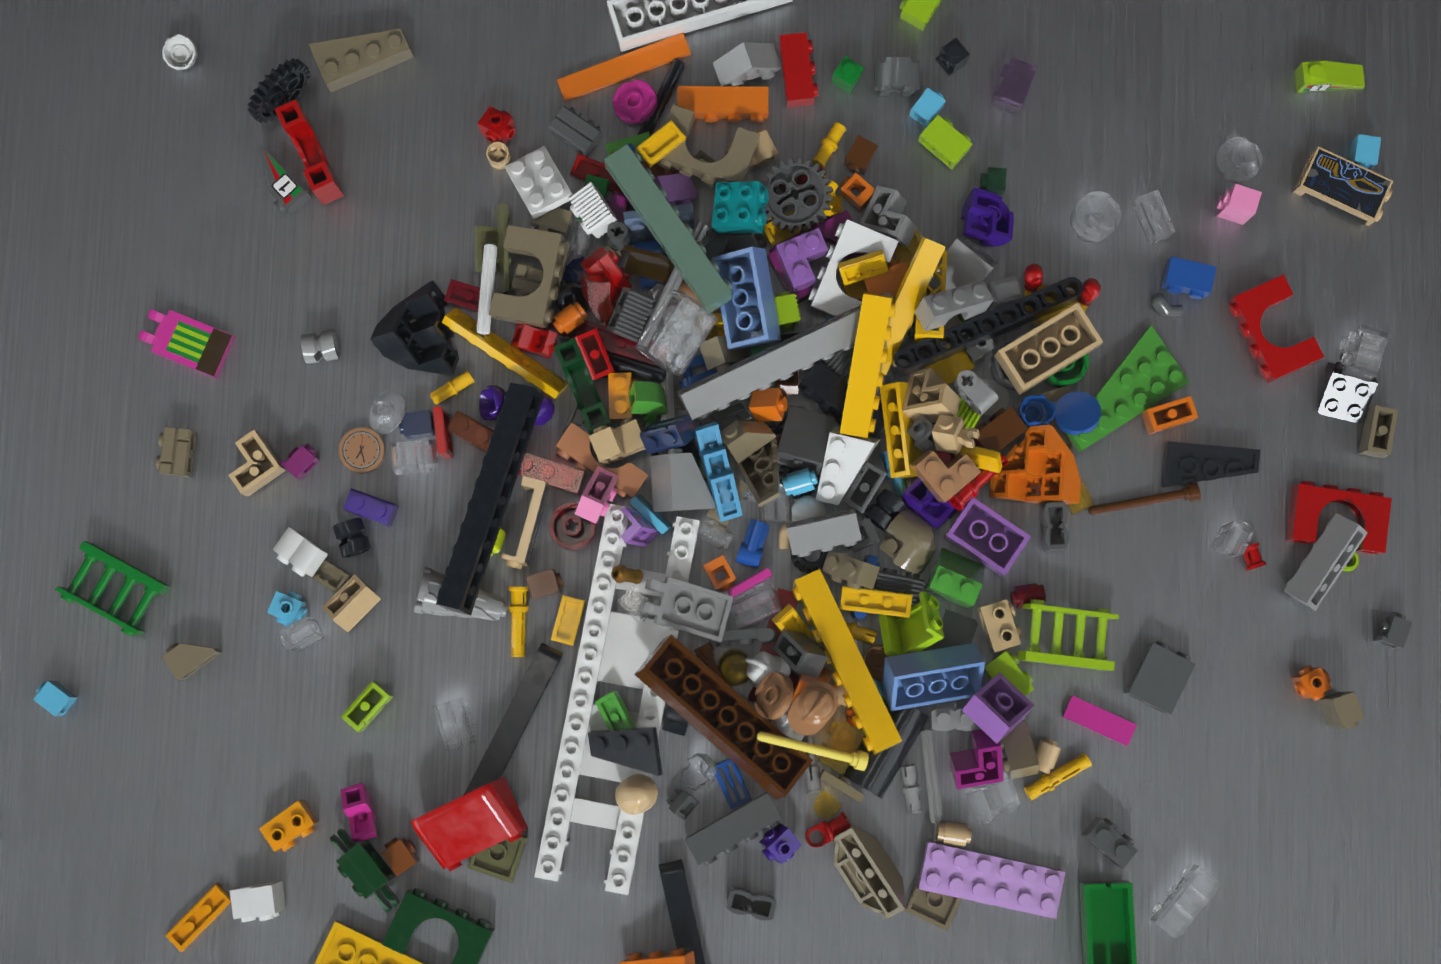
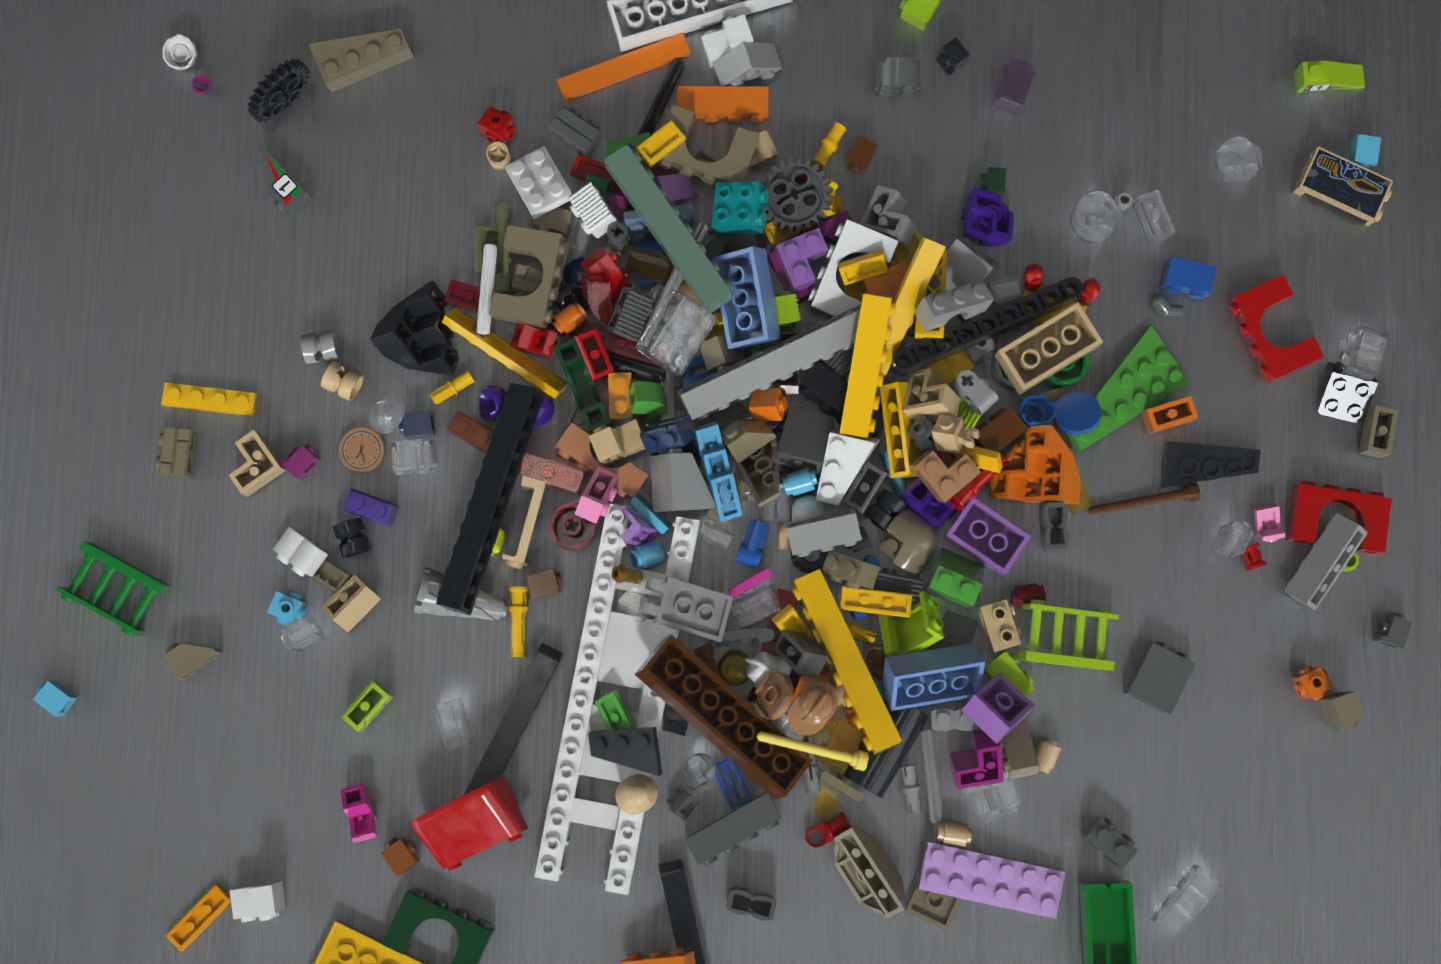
tile [138,309,235,379] -> none
light orange brick [259,799,319,852] -> none
red arch [275,99,344,205] -> none
dark green brick [329,828,400,912] -> none
red tile [432,406,454,459] -> none
olive tile [467,835,528,883] -> none
yellow plate [551,595,586,646] -> none
dark pink tile [613,79,657,125] -> none
orange brick [703,555,737,593] -> none
dark purple brick [759,823,802,865] -> none
red brick [779,32,818,108] -> none
green brick [831,56,864,94] -> none
orange brick [839,172,875,213] -> none
medium azure brick [909,87,946,127] -> none
lime brick [918,115,973,170] -> none
yellow pin [1023,753,1092,801] -> none
dark pink tile [1062,695,1137,746] -> none
bright pink brick [1216,184,1262,225] -> none
none -> yellow plate [161,382,258,417]
none -> magenta hinge [192,75,211,95]
none -> tan wheel [321,361,364,402]
none -> medium azure brick [630,540,666,569]
none -> white brick [701,14,753,69]
none -> light grey pin [1112,191,1133,213]
none -> bright pink bracket [1253,503,1285,542]

